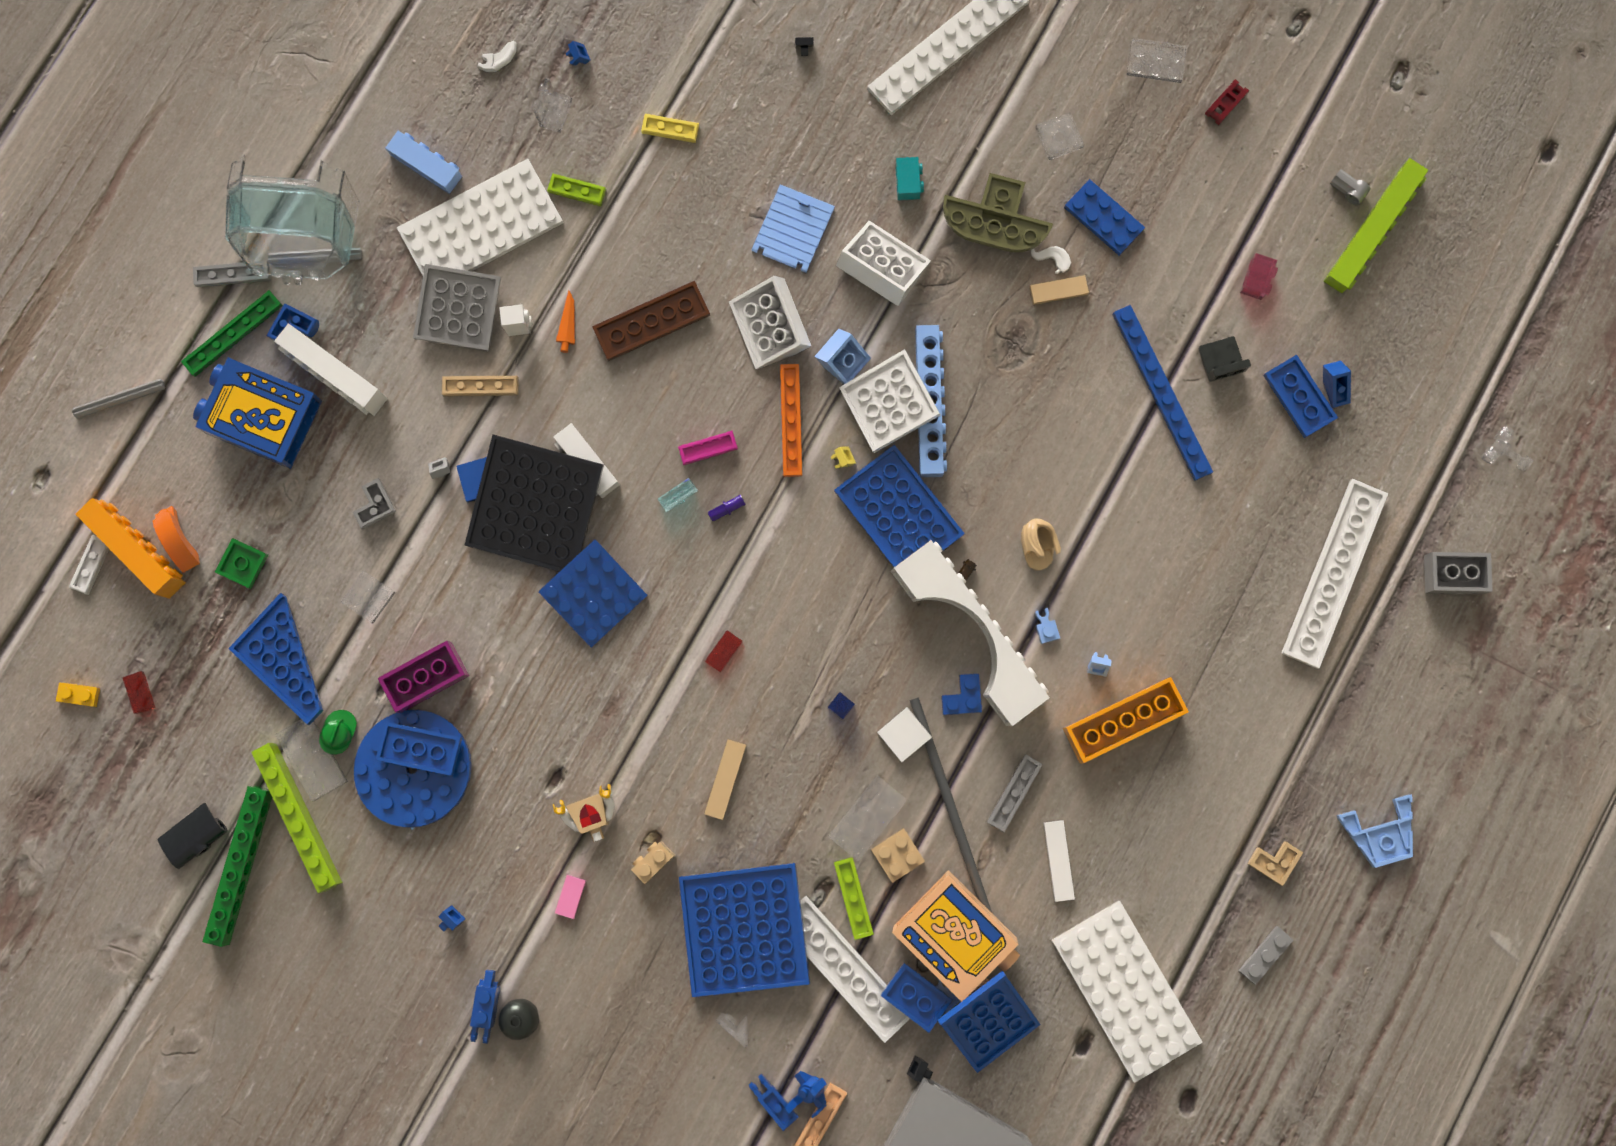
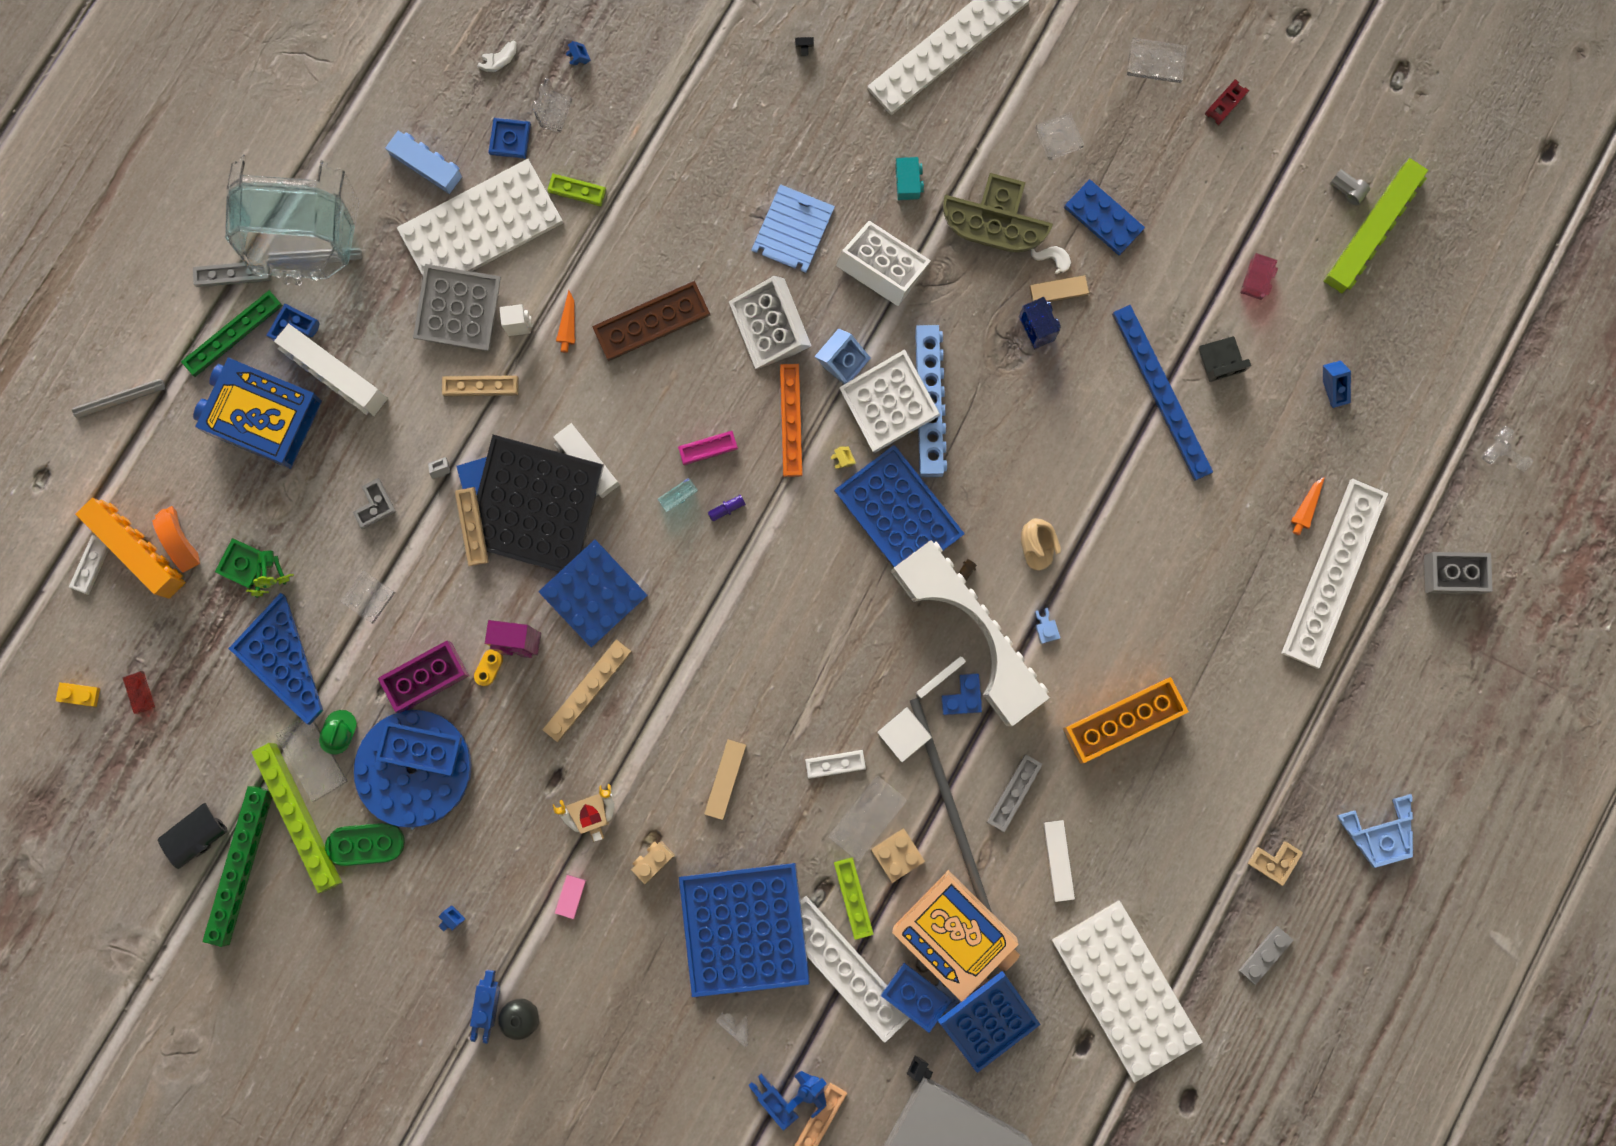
light yellow tile [641,114,699,143] -> none
clear red plate [705,630,743,673] -> none
clear blue brick [828,692,855,720] -> none
light blue tile [1087,652,1111,677] -> none
blue plate [1263,355,1338,438] -> none
none -> plant [246,551,294,598]
none -> green tile [325,823,405,866]
none -> tan tile [455,487,489,566]
none -> yellow plate [474,649,503,686]
none -> magenta brick [484,620,541,658]
none -> blue tile [488,118,531,159]
none -> tan plate [542,639,632,742]
none -> white tile [805,750,866,779]
none -> white tile [916,656,966,699]
none -> clear blue brick [1019,297,1061,350]
none -> orange bar [1291,477,1325,535]

